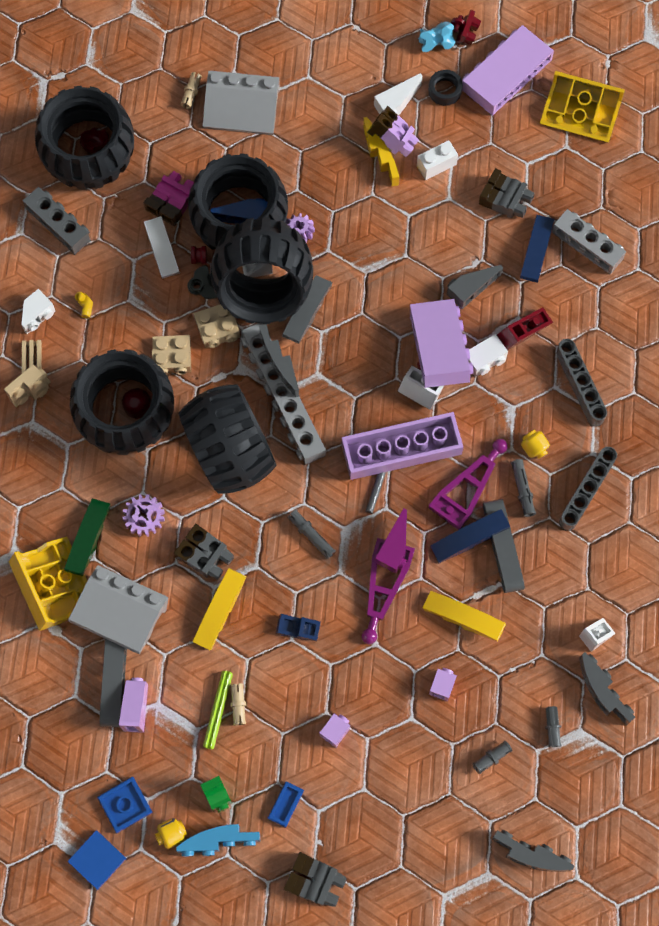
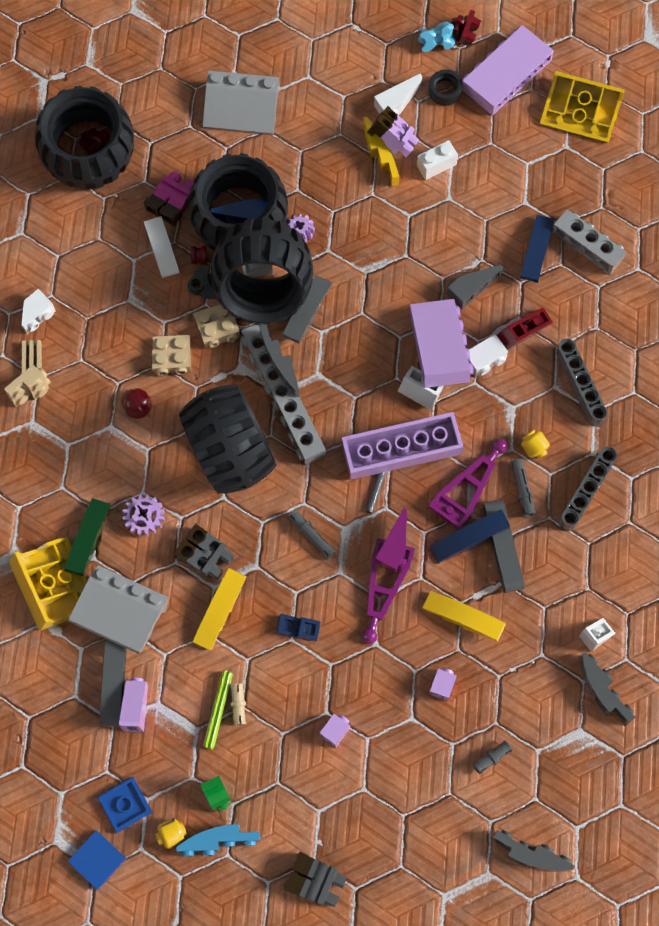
dark grey brick [22,187,91,255] -> none
black tyre [70,349,174,455] -> none
yellow arm [75,292,93,319] -> none
tan pin [180,72,202,109] -> none
blue tile [268,781,304,828] -> none
dark grey hips [479,168,535,218] -> none
dark grey axle [545,706,562,747] -> none

